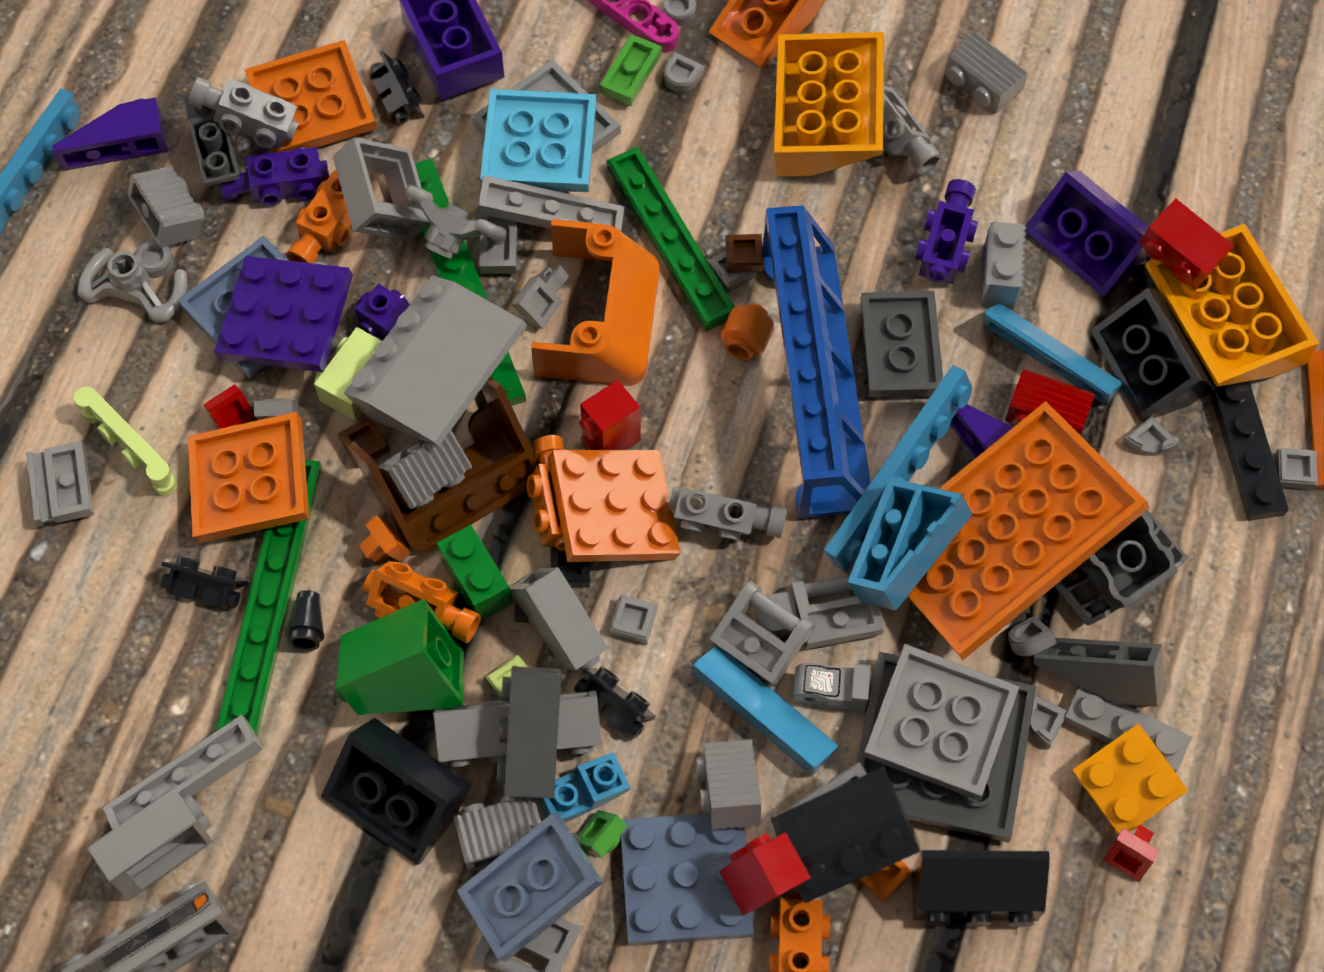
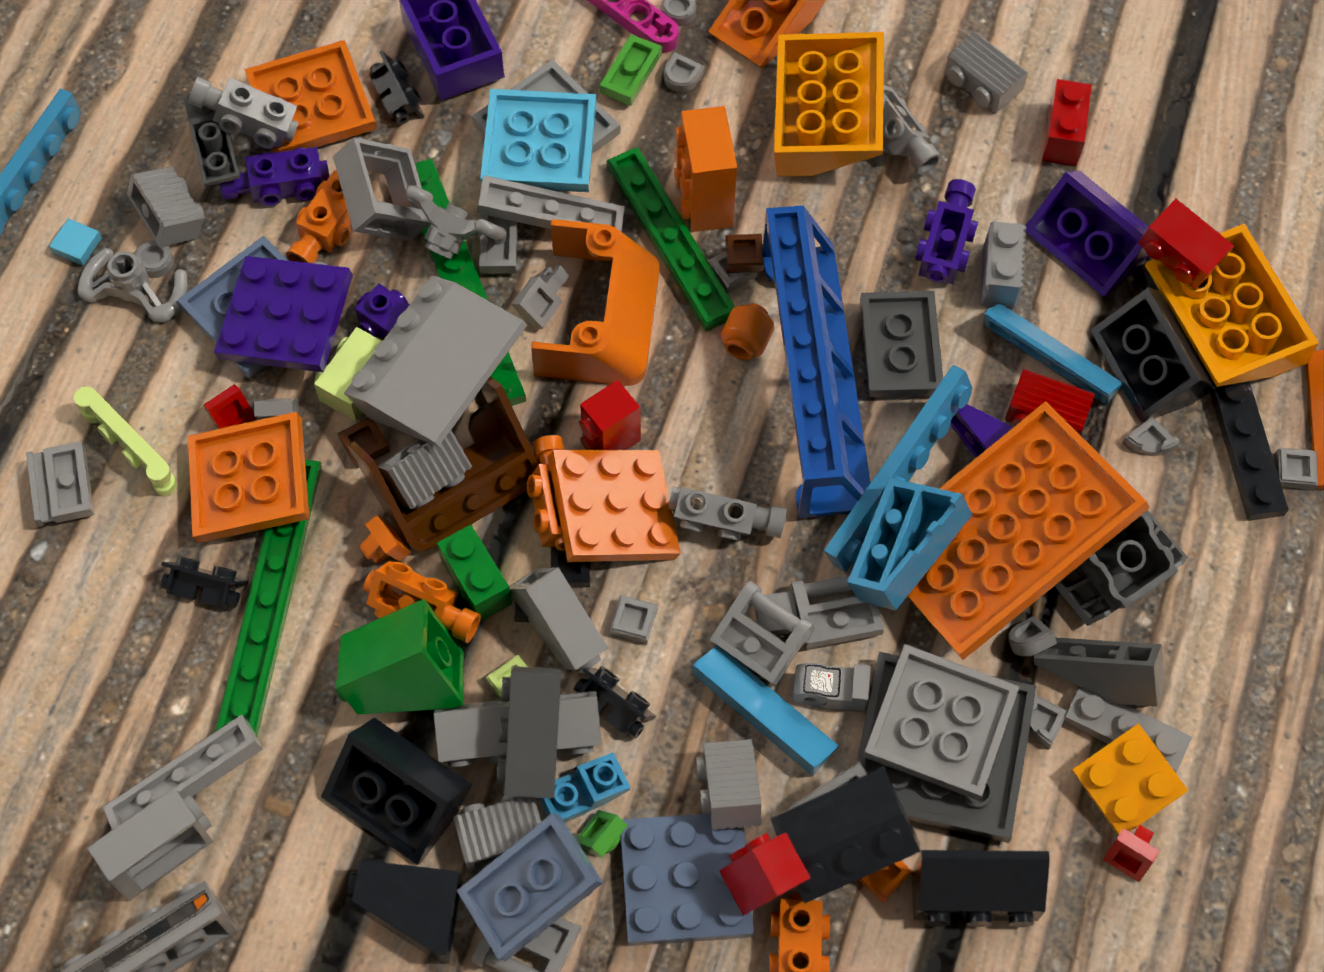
dark purple slope [52,97,168,171] -> none
black cone [285,590,325,652] -> none
none -> medium azure tile [49,218,102,266]
none -> black slope [348,860,463,964]
none -> orange brick [674,106,737,232]
none -> red brick [1042,79,1092,167]

